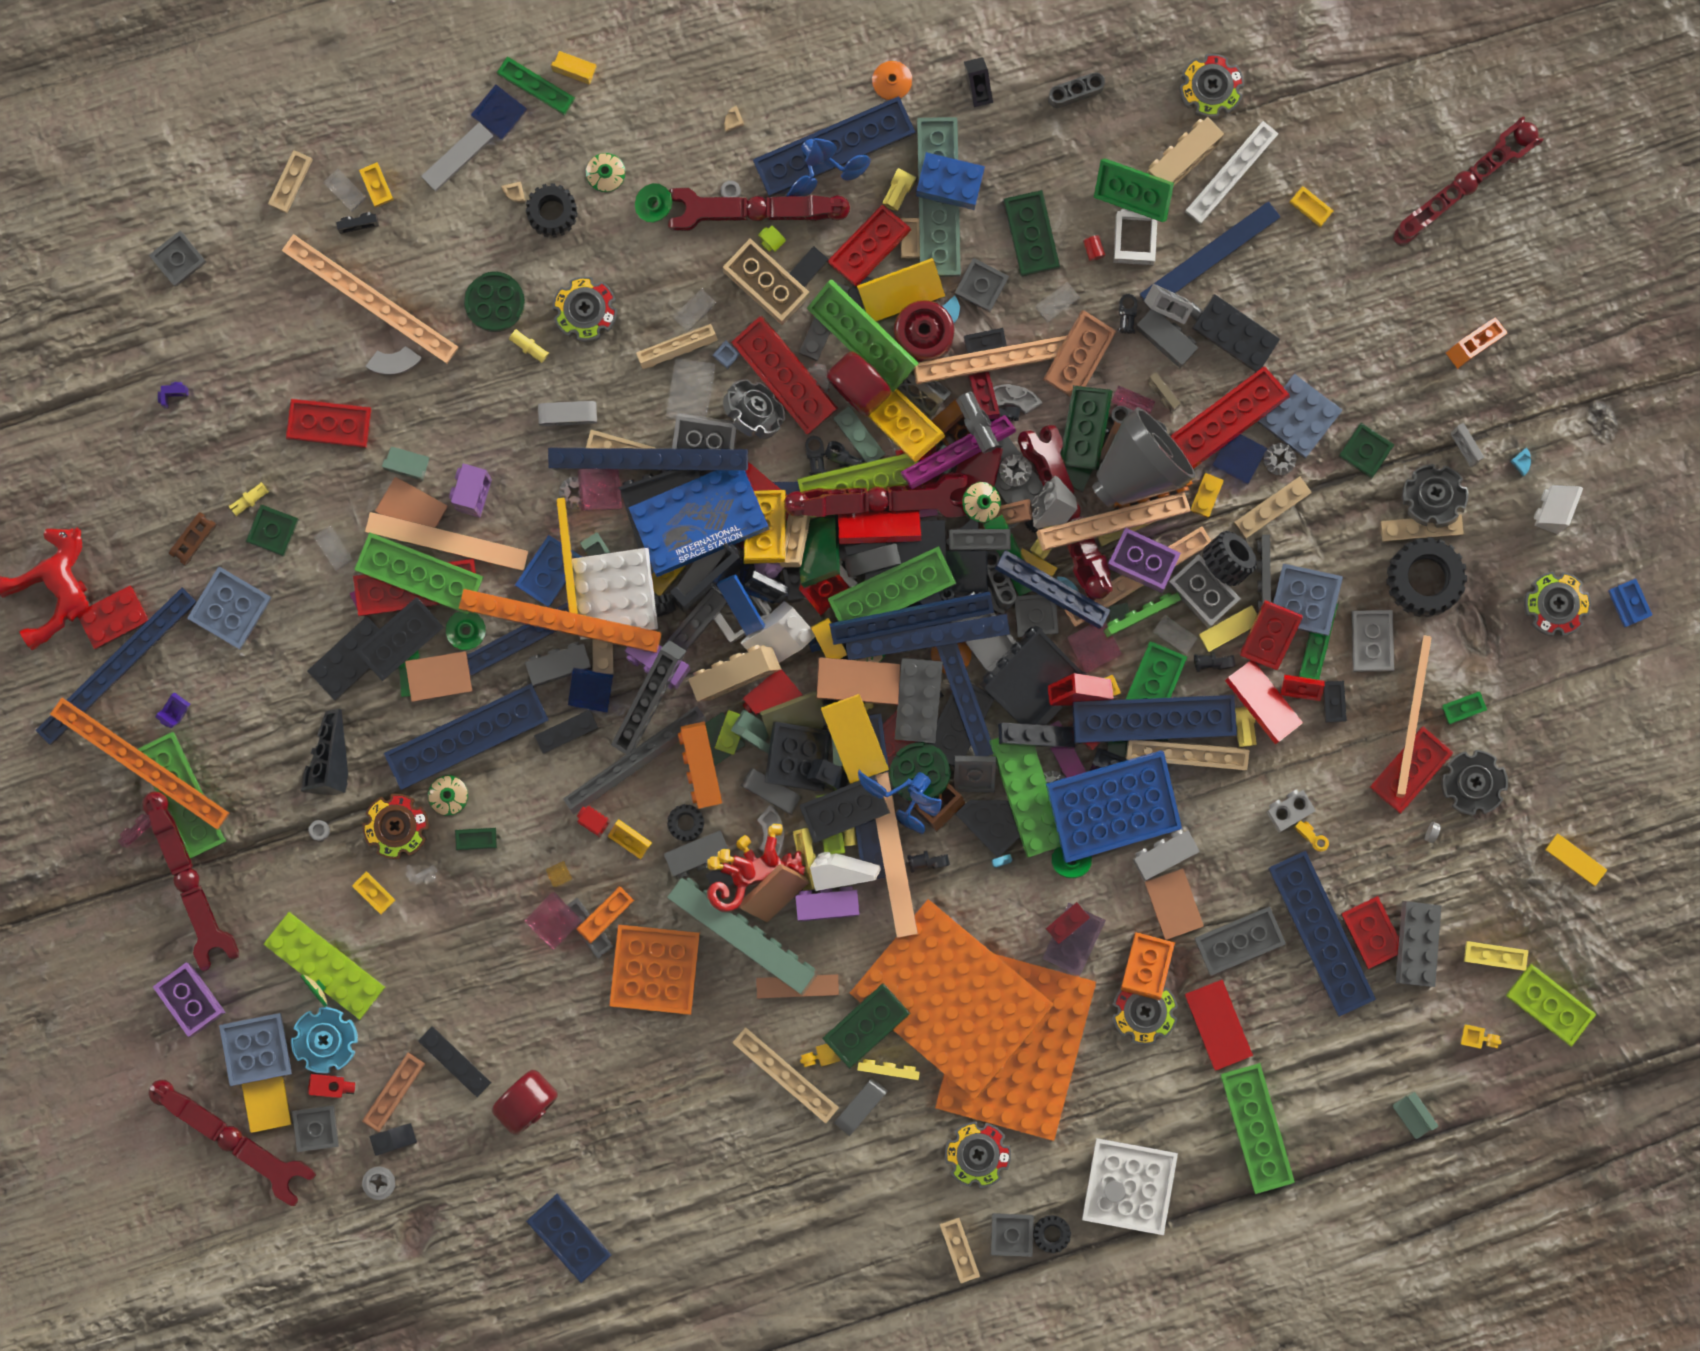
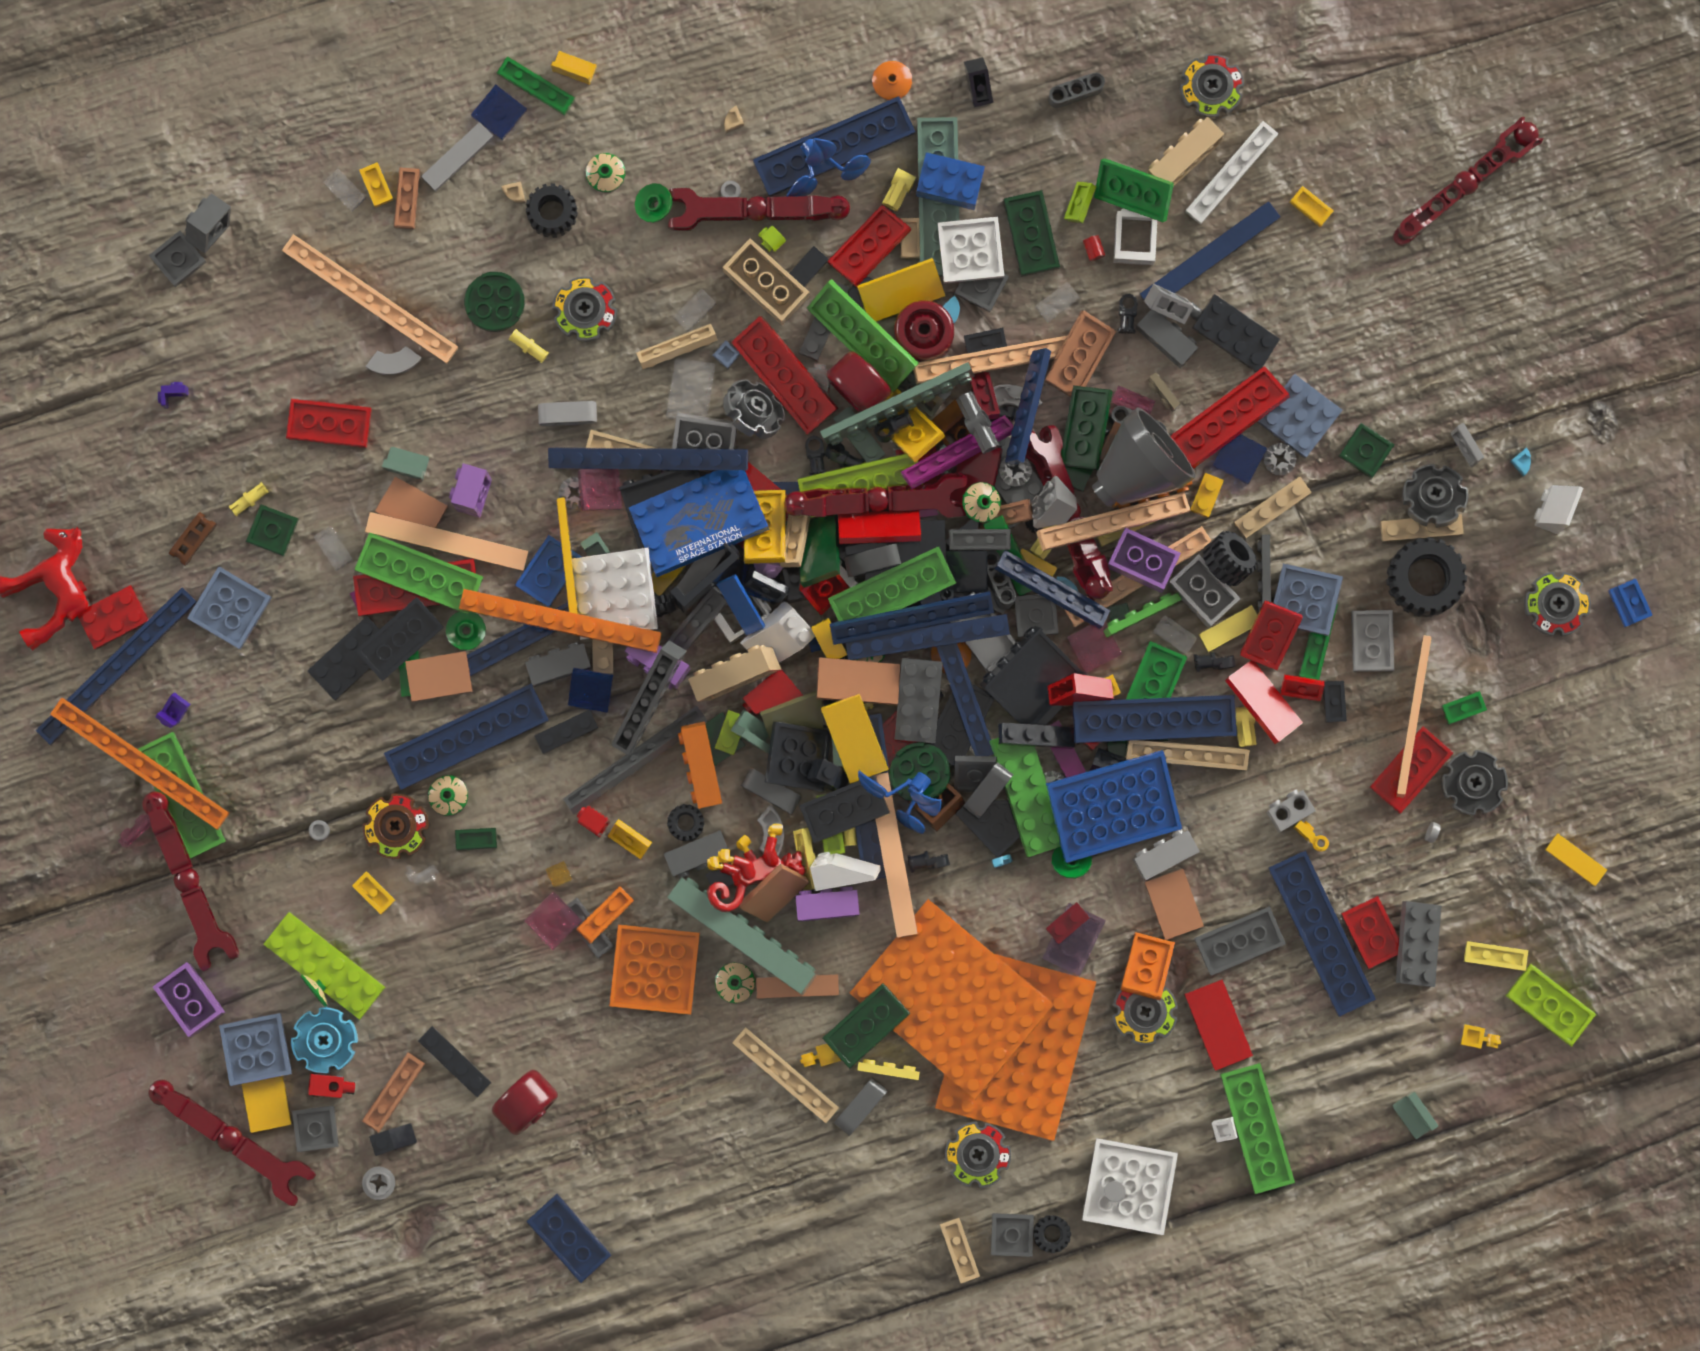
tan plate [268,150,313,213] -> none
black wedge [301,708,348,796] -> none
black plate [336,212,379,234] -> none
orange slope [1446,317,1507,369] -> none
none -> dark grey brick [185,193,231,253]
none -> nougat tile [394,167,420,229]
none -> tan dish [715,962,755,1003]
none -> sand green plate [820,362,975,446]
none -> black connector [874,409,914,443]
none -> white plate [938,217,1004,284]
none -> dark grey beam [963,762,1013,819]
none -> dark blue plate [1005,348,1051,465]
none -> lime plate [1064,182,1096,223]
none -> white plate [1212,1117,1238,1142]

